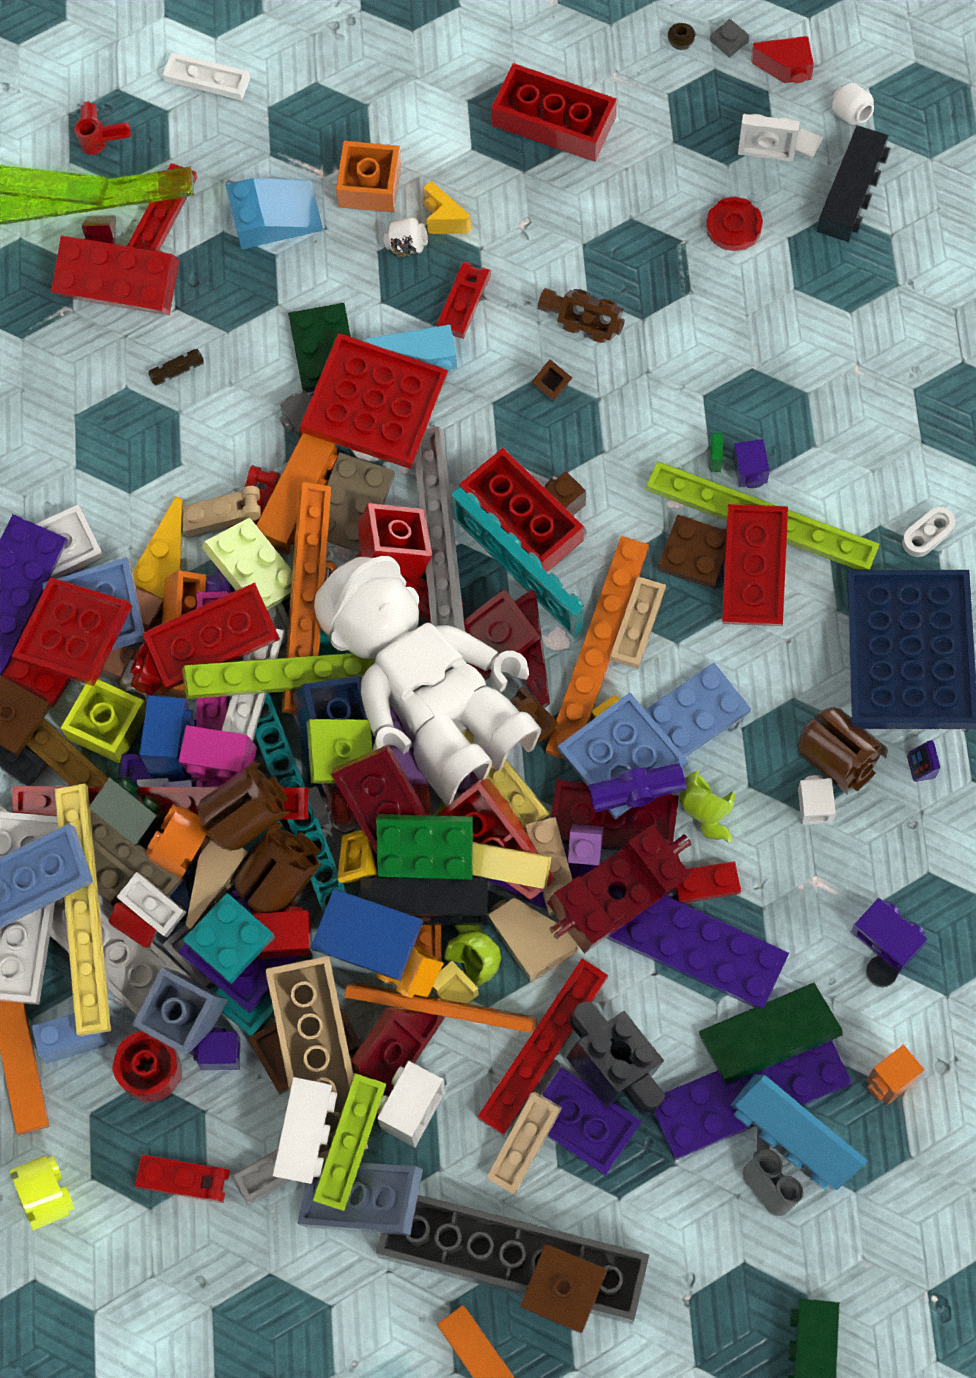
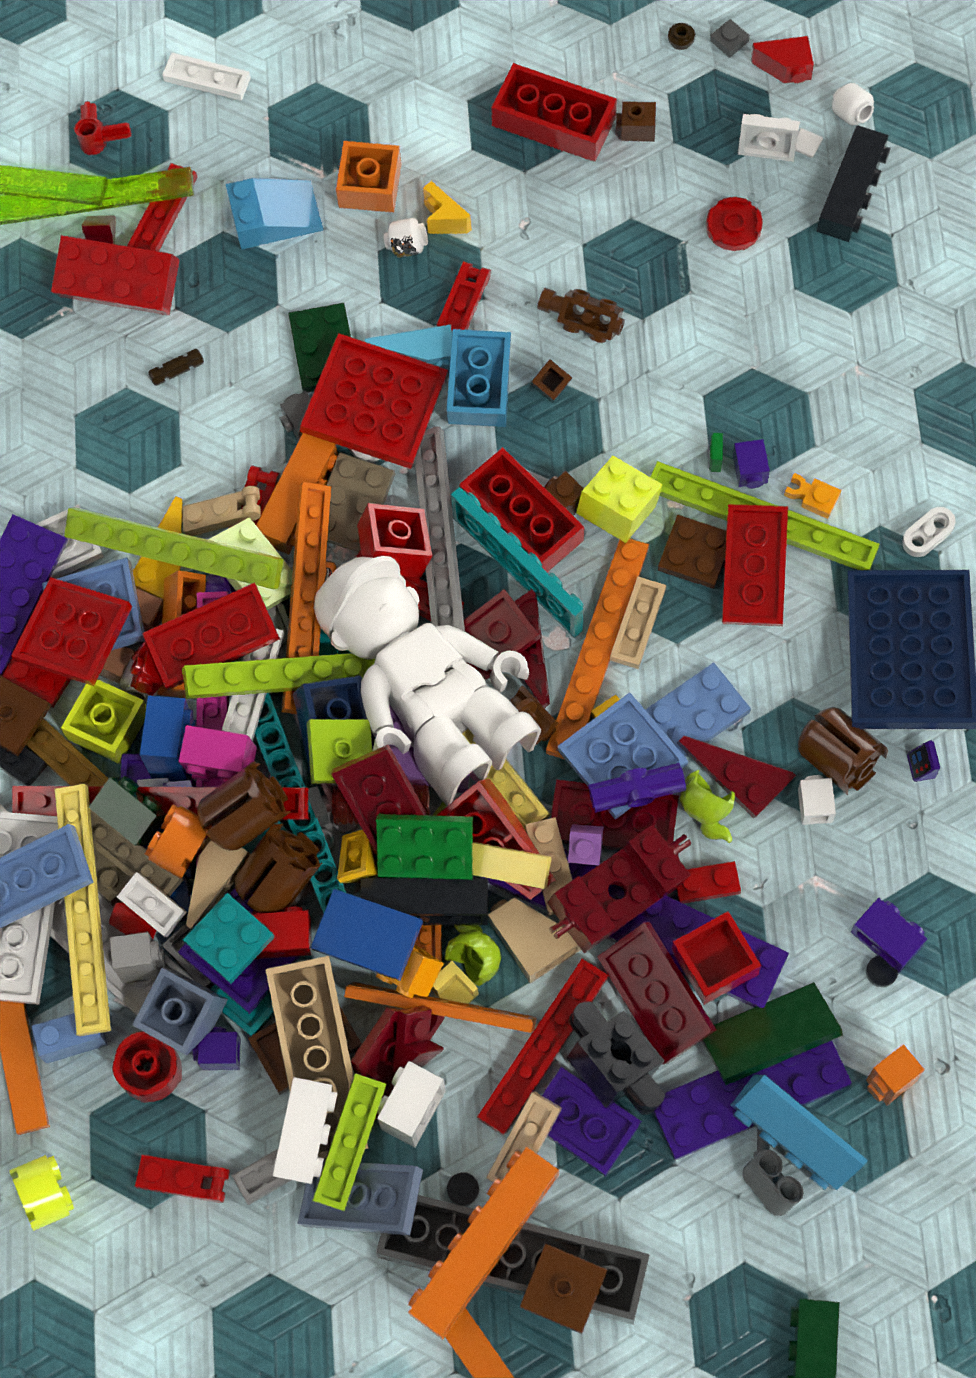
none -> lime plate [64,507,284,589]
none -> light grey brick [110,932,165,984]
none -> dark red slope [393,1005,444,1072]
none -> orange brick [408,1146,559,1340]
none -> dark azure slope [447,329,511,427]
none -> black piece [447,1172,479,1206]
none -> neon yellow brick [576,455,663,543]
none -> dark red plate [597,921,716,1065]
none -> reddish brown brick [616,102,656,142]
none -> red piece [671,911,762,1005]
none -> dark red wing [677,736,796,818]
none -> light orange plate [784,473,842,519]

